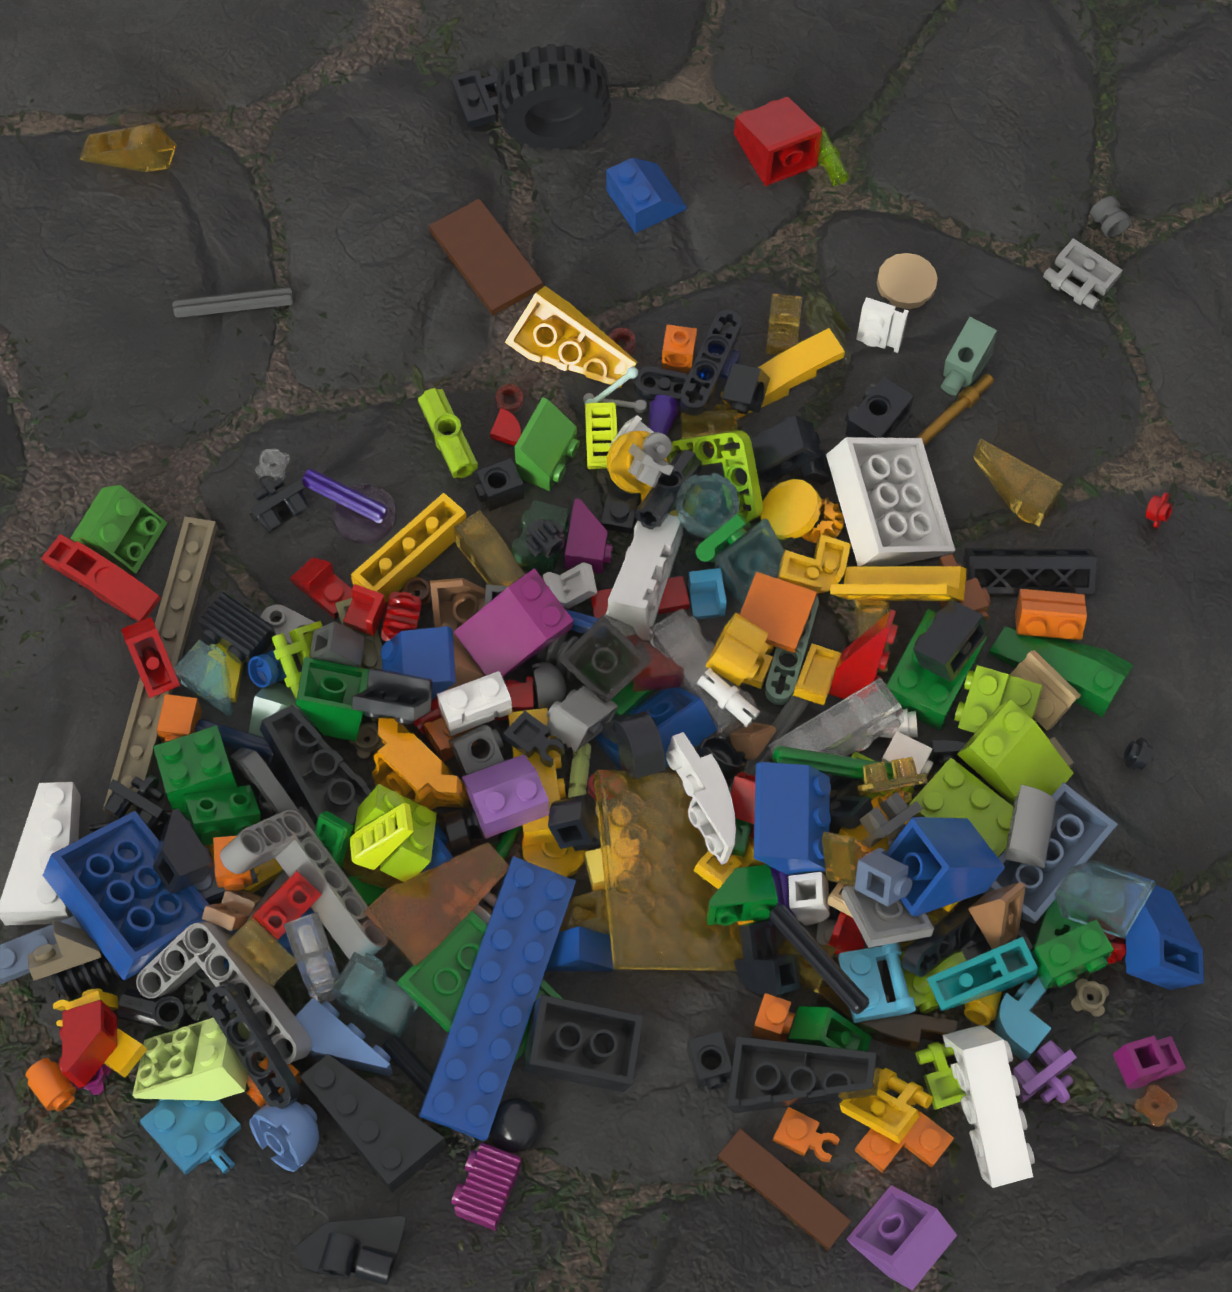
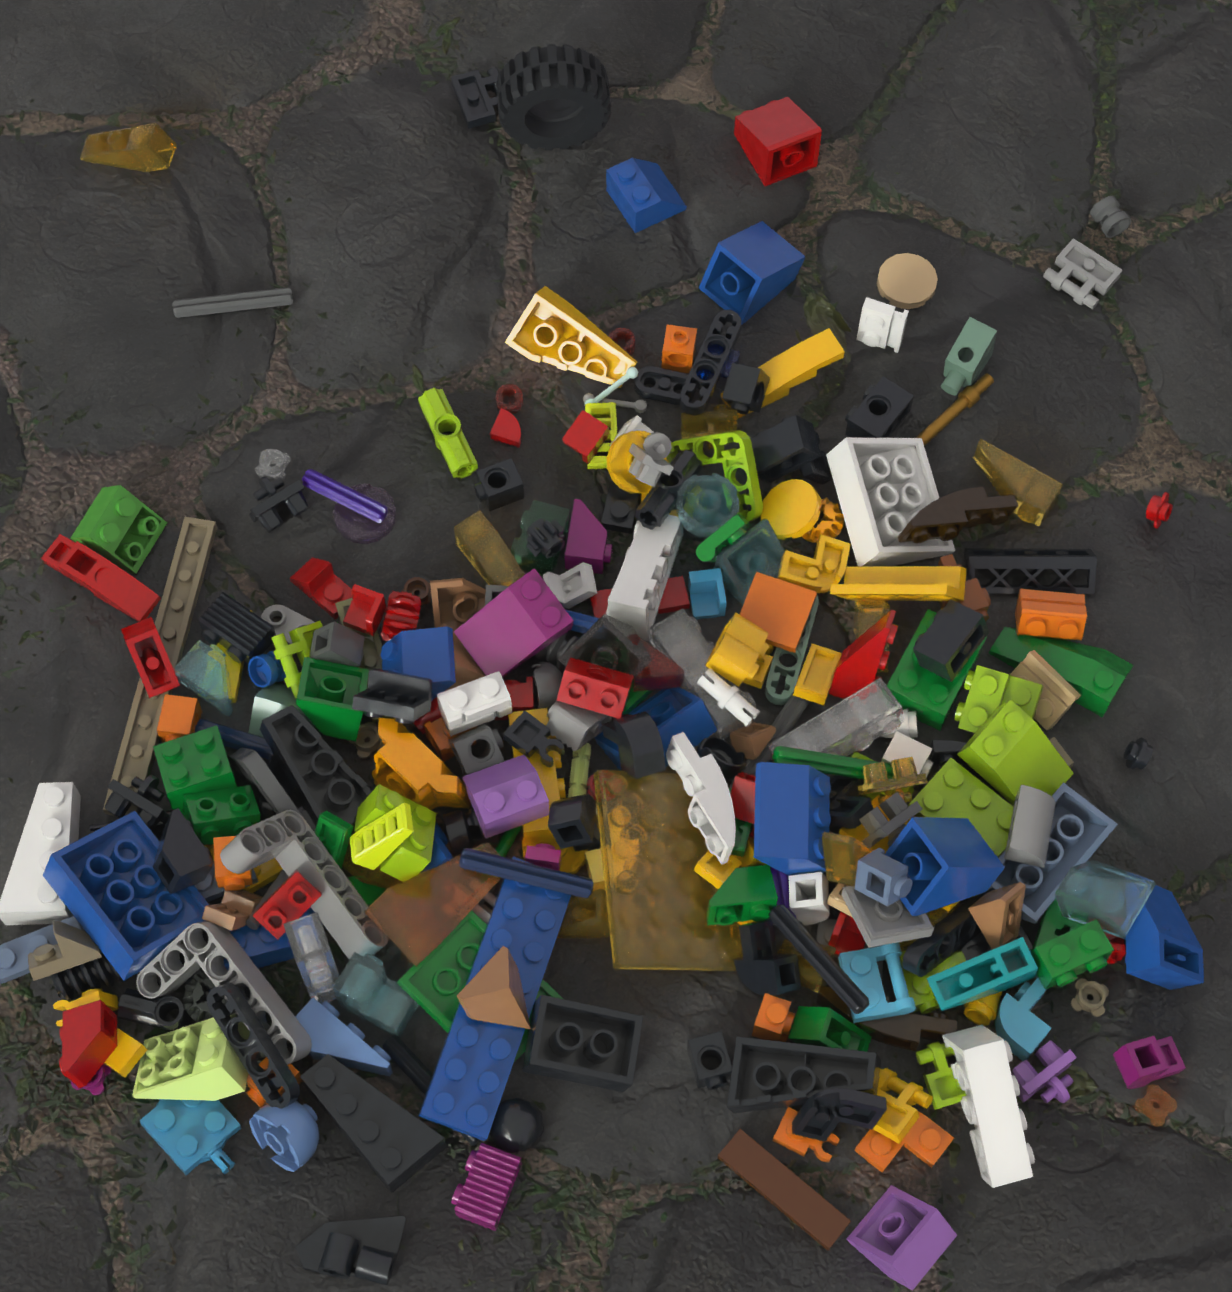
orange brick [25,1058,76,1112] -> none
clear yellow hips [227,917,297,987] -> none
yellow brick [351,493,468,603] -> none
reddish brown tile [429,198,543,316] -> none
bright green slope [515,397,580,491] -> none
blue slope [545,926,614,972] -> none
dark purple cone [648,395,680,436] -> none
clear yellow slope [766,294,802,354] -> none
clear neon green pin [818,127,849,186] -> none
none -> medium nougat slope [457,946,531,1029]
none -> dark blue axle [459,848,593,898]
none -> dark pink plate [525,843,561,871]
none -> red brick [556,657,634,718]
none -> red panel [562,410,609,464]
none -> blue slope [699,221,805,325]
none -> black plate [792,1088,887,1142]
none -> dark brown slope [898,487,1018,544]

